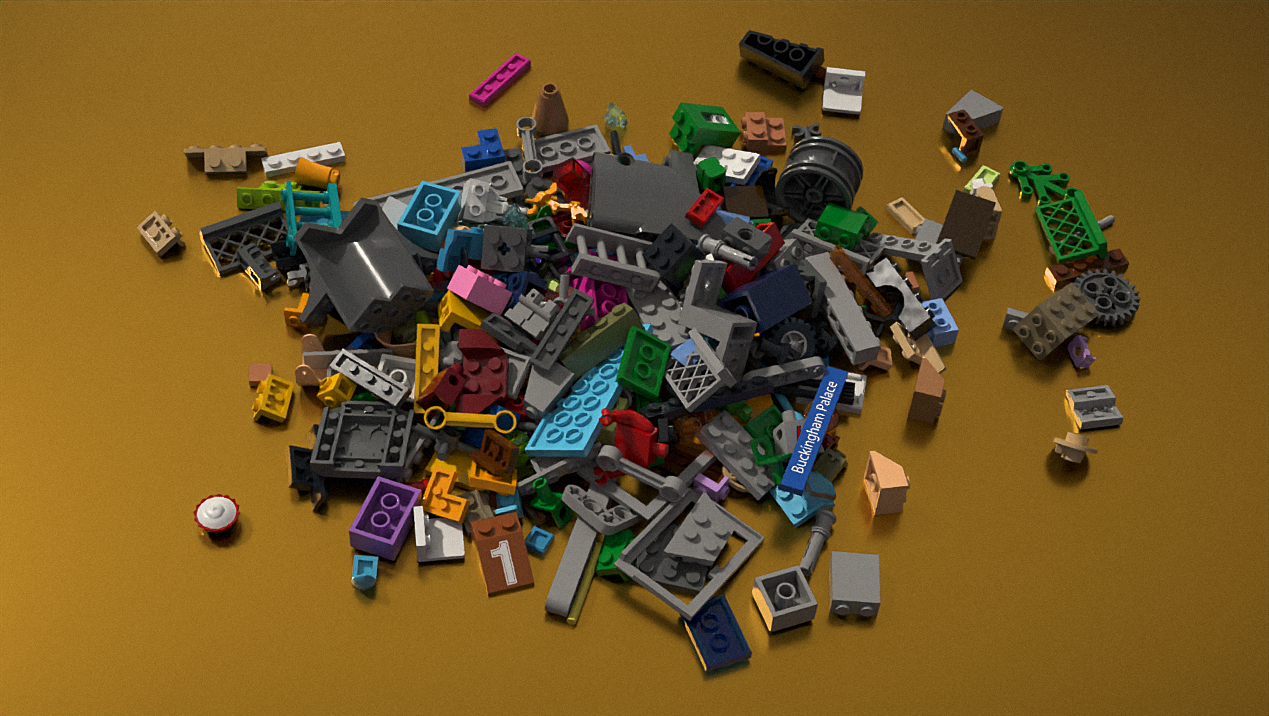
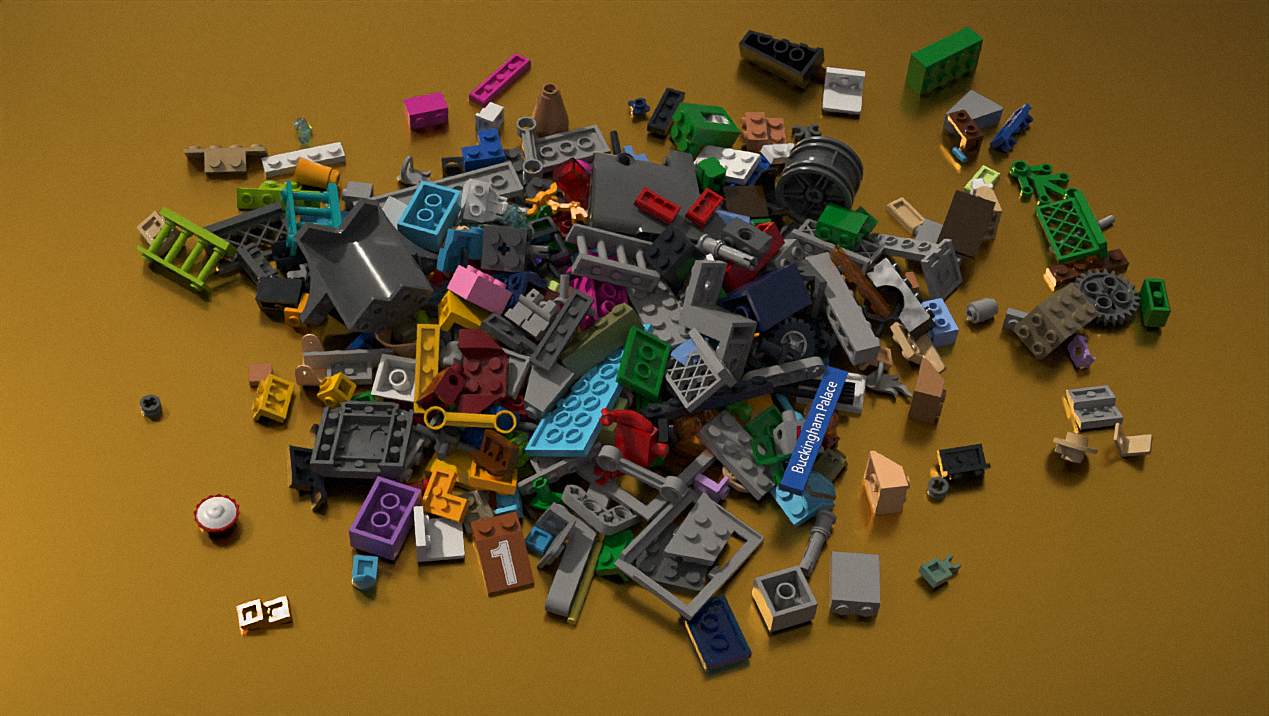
plate [330,349,412,410] -> none
clear light blue tile [603,102,628,129] -> none
none -> lime fence [136,206,237,293]
none -> dark grey bush [140,395,162,417]
none -> slope [237,596,293,629]
none -> black brick [255,275,306,311]
none -> clear light blue arm [293,118,312,144]
none -> light grey brick [342,181,374,210]
none -> light grey piece [397,155,432,186]
none -> dark pink brick [403,92,449,130]
none -> black bracket [441,157,463,178]
none -> white brick [475,102,504,131]
none -> light grey bracket [535,502,577,568]
none -> dark blue plate [628,98,650,117]
none -> red plate [633,187,682,225]
none -> black plate [647,88,685,136]
none -> white plate [760,143,795,164]
none -> light grey piece [865,361,913,398]
none -> green brick [905,26,983,95]
none -> sand green plate [918,554,961,588]
none -> dark grey bush [927,477,949,499]
none -> black bracket [937,443,991,480]
none -> light grey brick [965,298,998,324]
none -> blue plate [990,103,1033,152]
none -> tan bracket [1114,423,1153,457]
none -> green brick [1138,278,1171,327]

